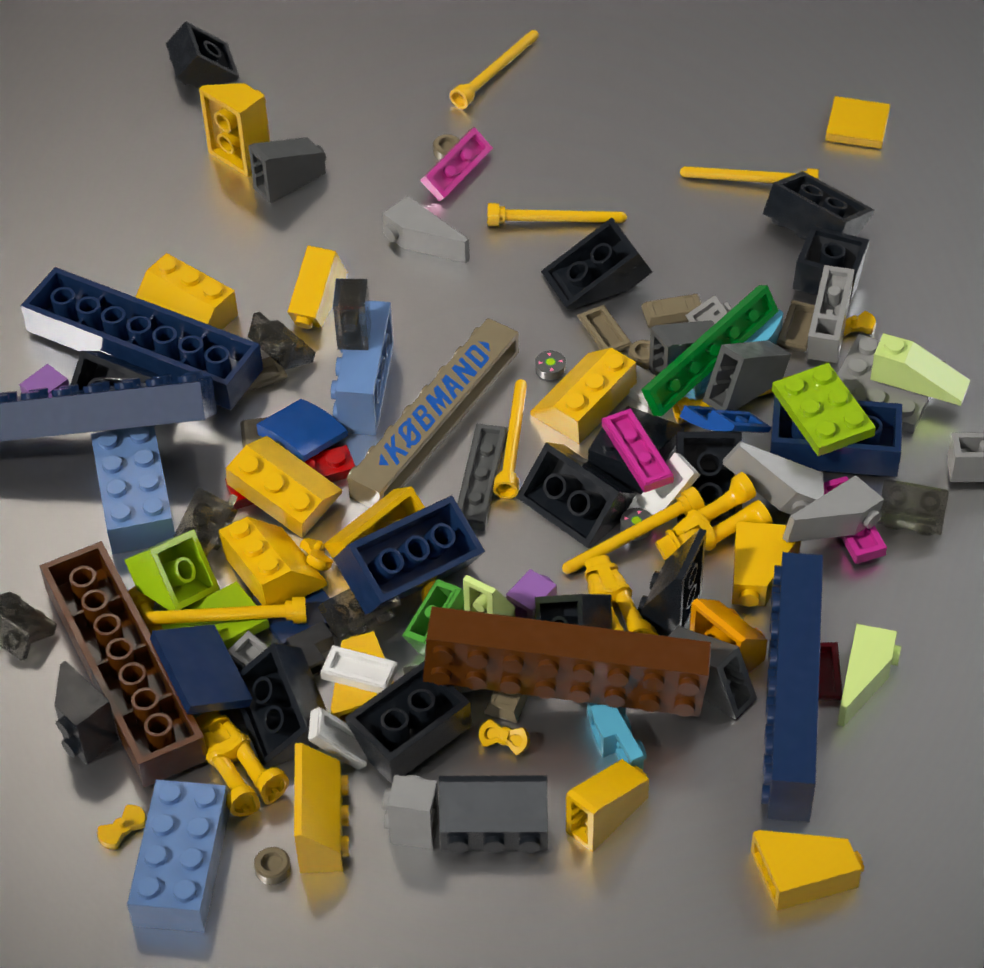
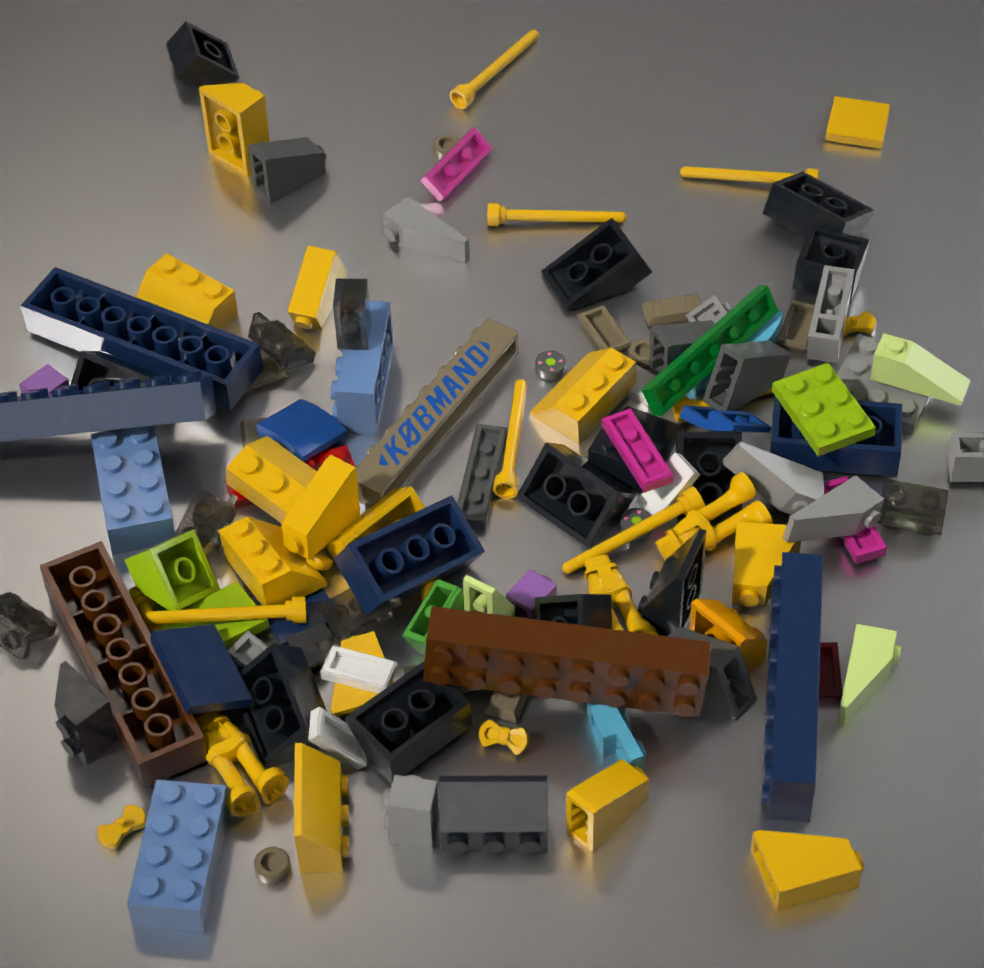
none -> yellow slope [281,455,360,560]

